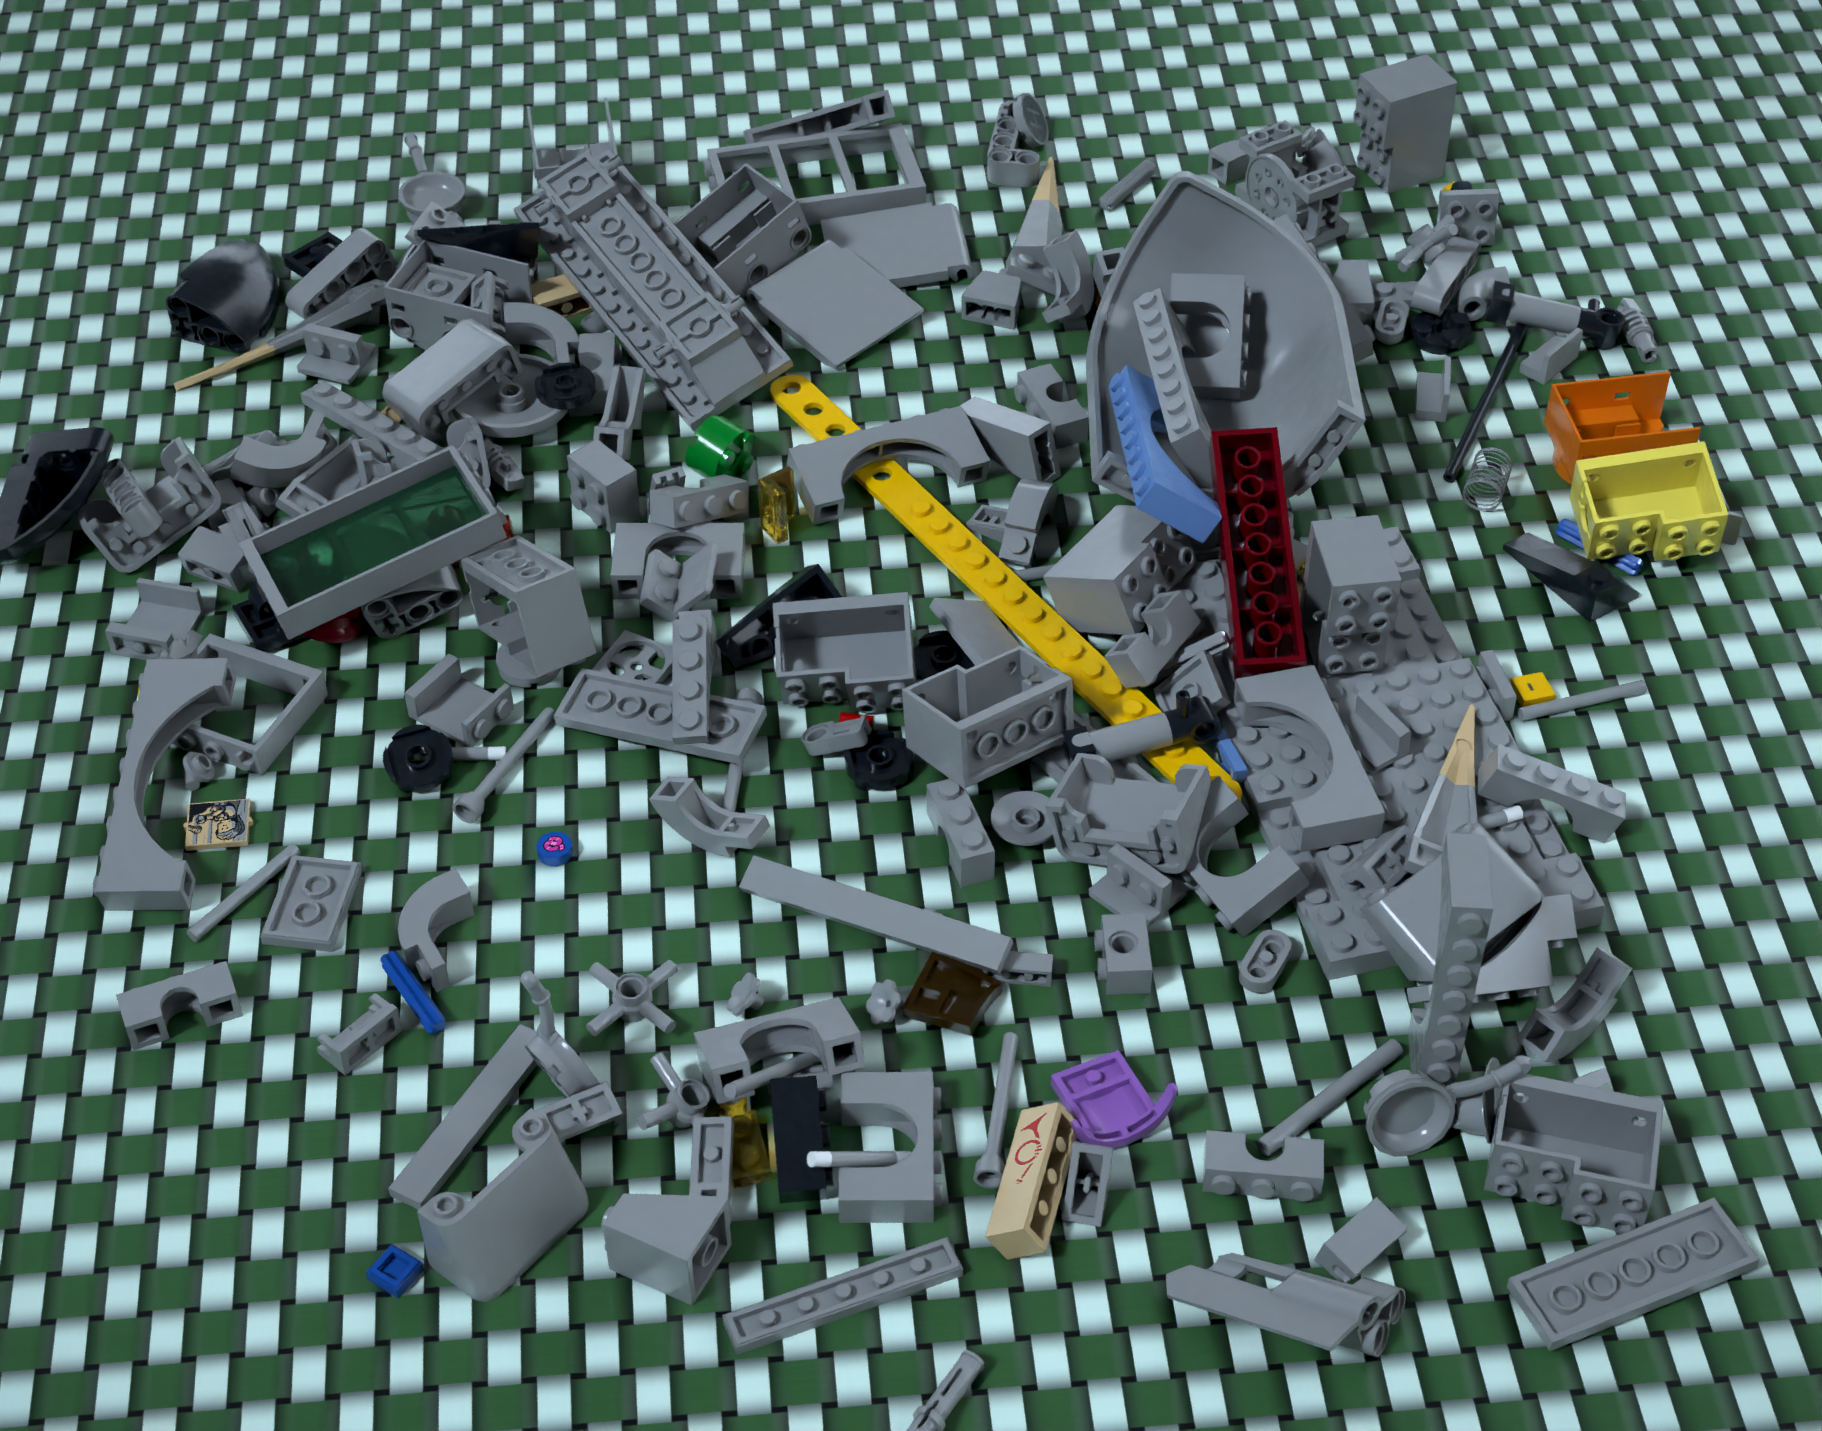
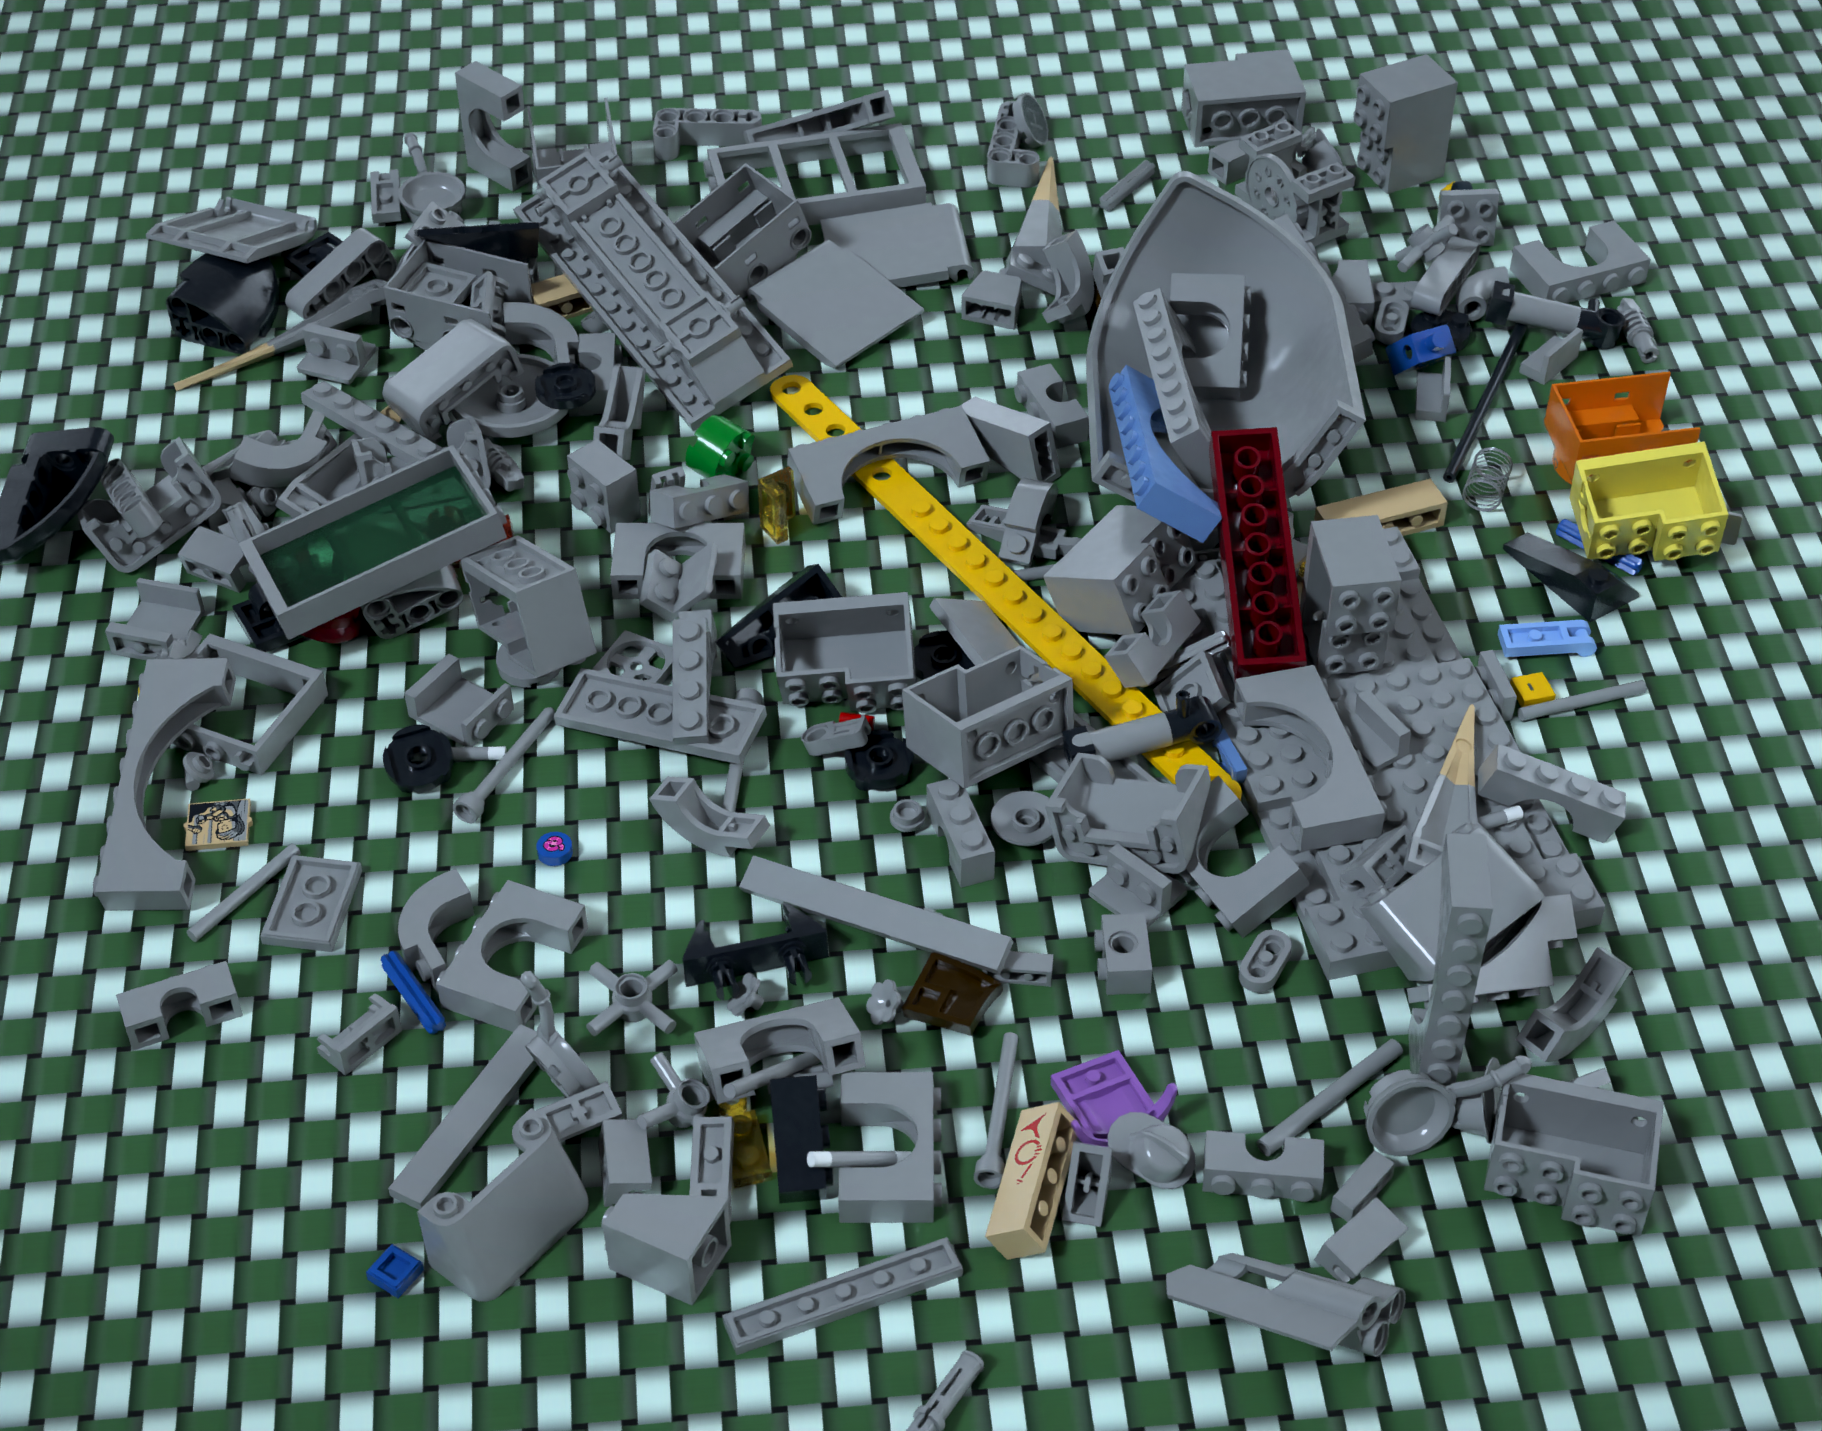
light grey plate [1507,1198,1760,1351] -> none
none -> light grey piece [146,197,317,263]
none -> light grey plate [370,169,401,223]
none -> light grey arch [436,880,588,1032]
none -> light grey arch [455,61,533,192]
none -> light grey hinge [598,1119,652,1207]
none -> light grey beam [653,108,762,161]
none -> black hose [682,903,829,1001]
none -> light grey plate [890,799,925,832]
none -> light grey plate [1034,525,1081,560]
none -> light grey piece [1107,1112,1195,1189]
none -> light grey piece [1181,49,1306,147]
none -> tan brick [1314,478,1448,536]
none -> light grey piece [1330,1150,1395,1222]
none -> blue torso [1385,324,1456,376]
none -> light blue plate [1497,620,1597,657]
none -> light grey arch [1510,220,1651,303]

